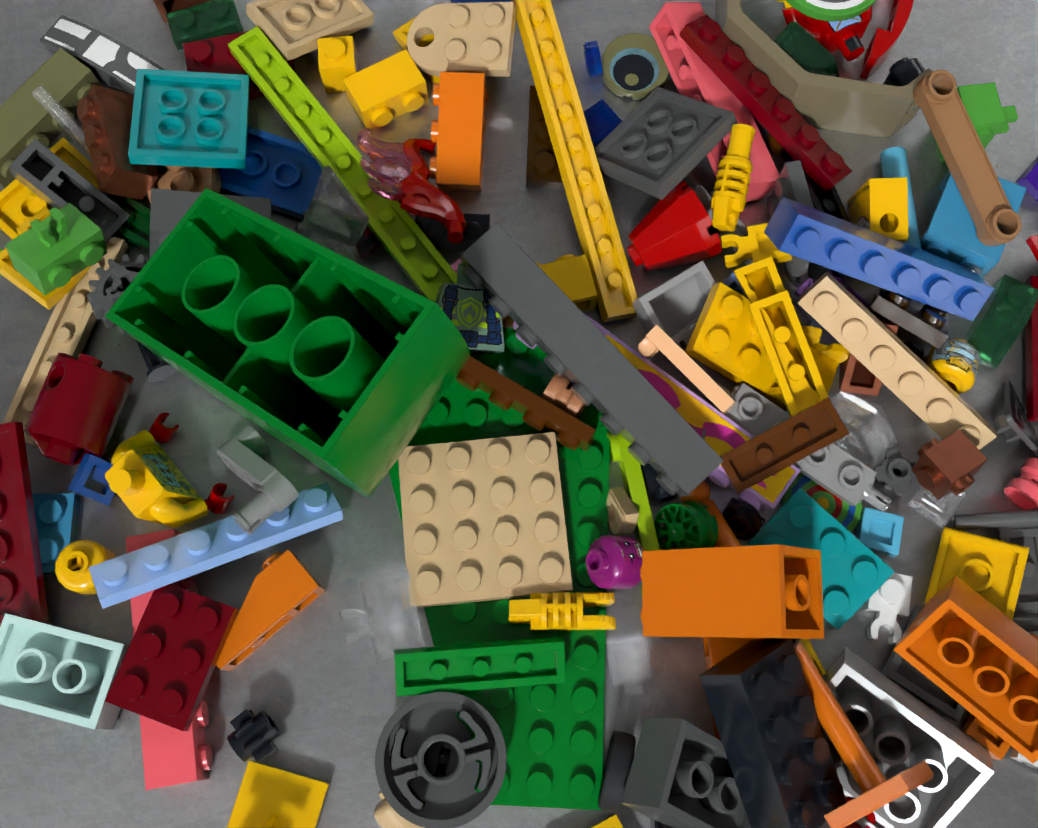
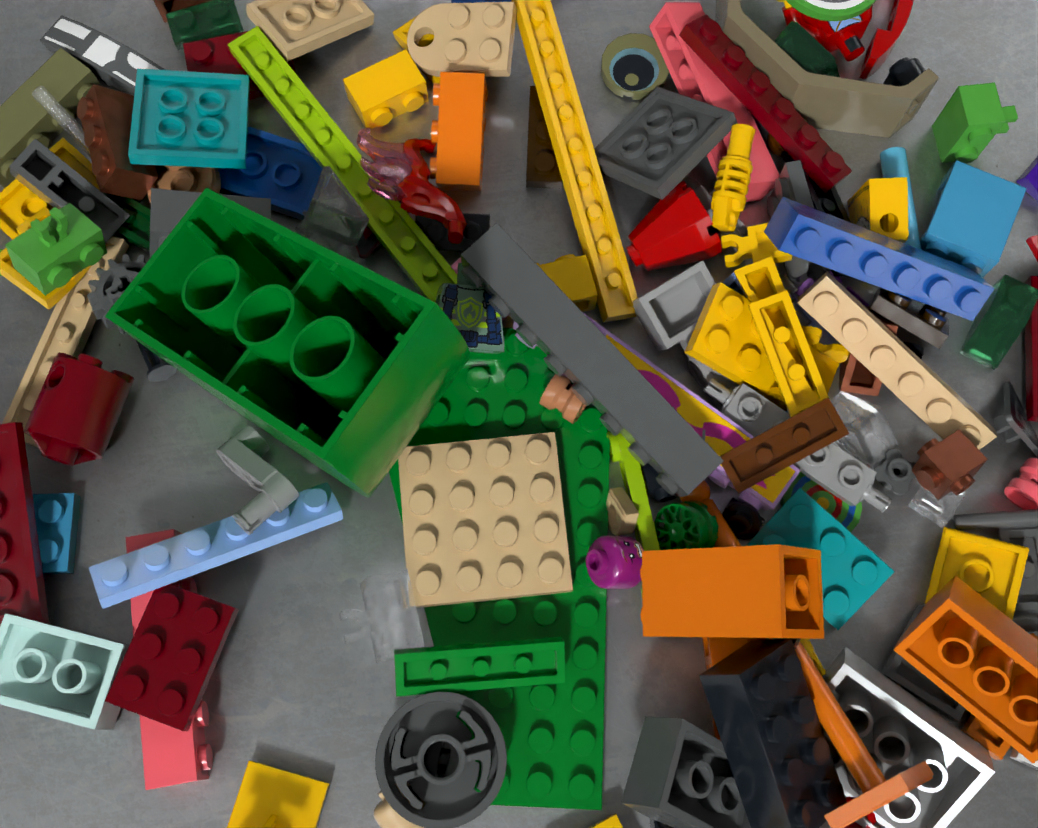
yellow head [55,539,116,595] -> none
blue plate [68,453,115,506] -> none
yellow torso [105,412,235,528] -> none
orange slope [216,549,325,672] -> none
black gear [227,709,281,763] -> none
yellow brick [317,36,360,94] -> none
reddish brown plate [455,356,596,452] -> none
yellow hinge [509,592,616,630] -> none
clear blue tile [583,40,603,78] -> none
clear blue tile [583,99,622,148] -> none
black tyre [598,731,636,813] -> none
clear plate [605,638,653,715] -> none
light nougat hinge [638,325,736,415] -> none
medium azure plate [856,507,904,558] -> none
white plate [863,573,913,645] -> none
medium nougat piece [913,69,1022,247] -> none
head [926,338,981,394] -> none

